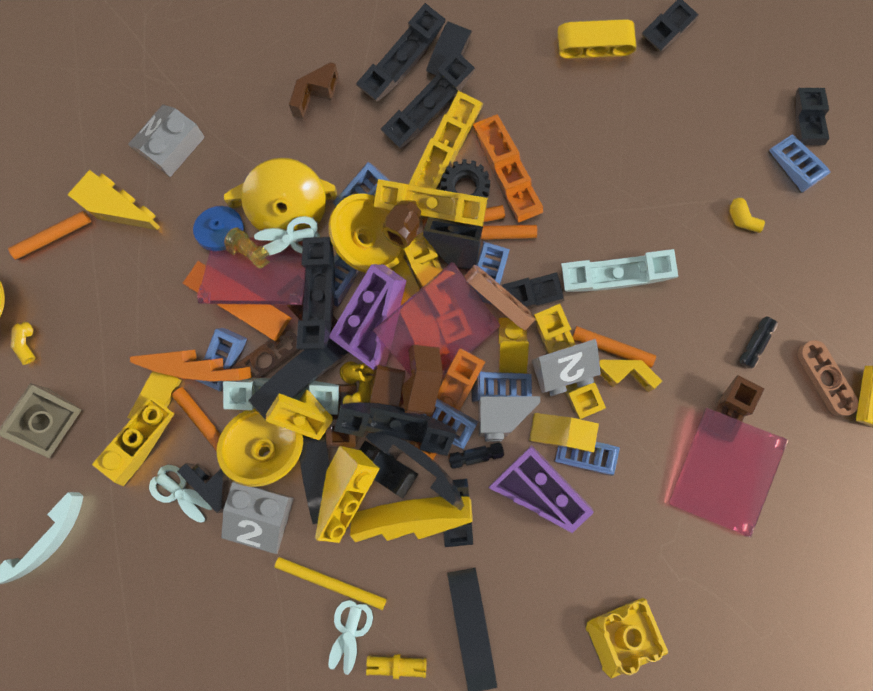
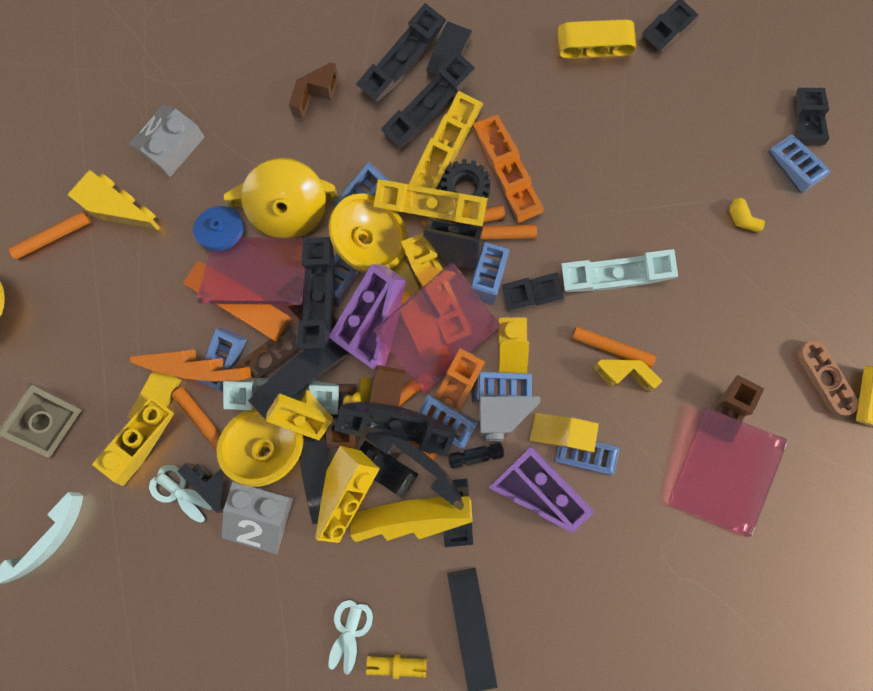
yellow arm [10,322,35,365] -> none
clear yellow piece [224,227,270,269] -> none
light aqua piece [254,216,320,256] -> none
yellow bar [274,557,387,610] -> none
yellow pin [340,361,374,384] -> none
reddish brown rock [382,200,421,249] -> none
reddish brown slope [402,344,443,415] -> none
nougat beam [464,265,536,330] -> none
light grey slope [531,339,601,396] -> none
yellow slope [534,304,606,419] -> none
yellow slope [585,597,668,679] -> none
black axle [739,316,778,369] -> none

